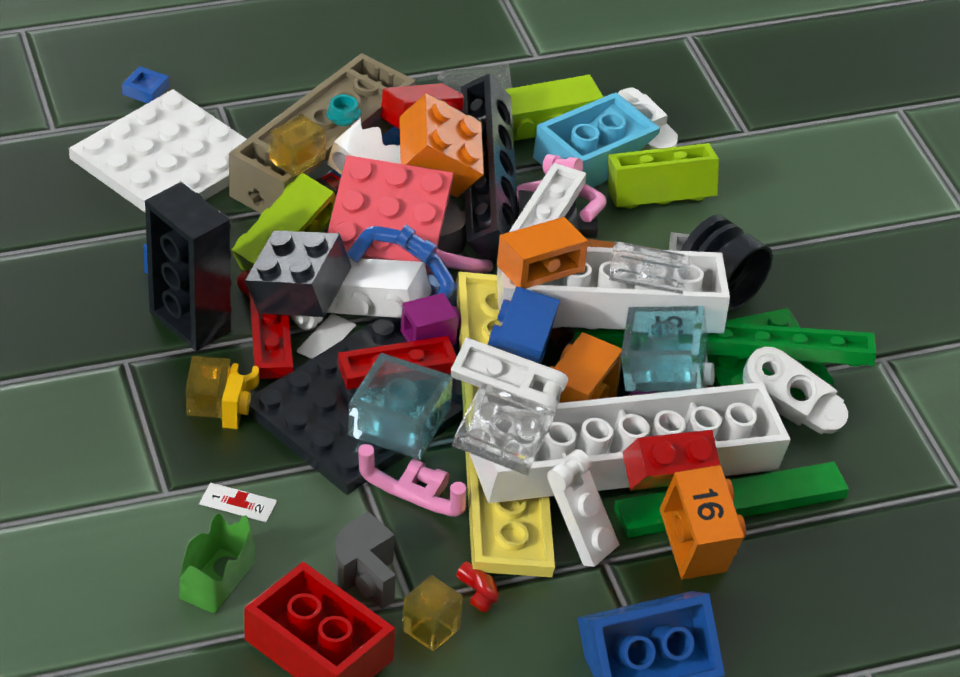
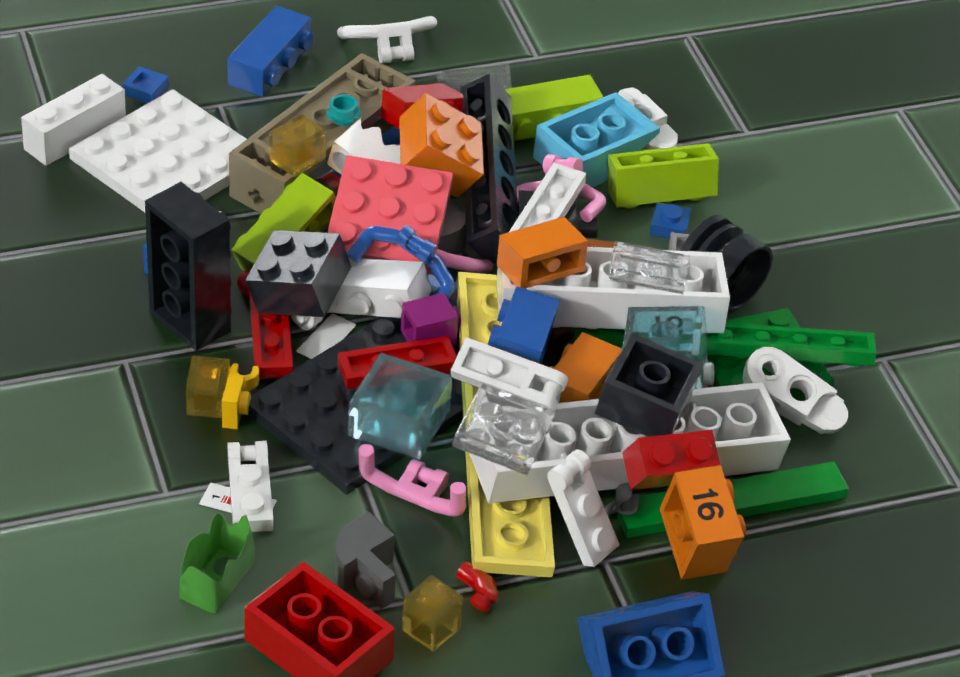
none -> white brick [21,74,126,166]
none -> blue brick [227,5,314,97]
none -> white plate [227,441,273,532]
none -> white piece [337,16,437,64]
none -> black brick [594,332,704,437]
none -> dark grey hand [604,483,639,516]
none -> blue plate [650,202,691,239]

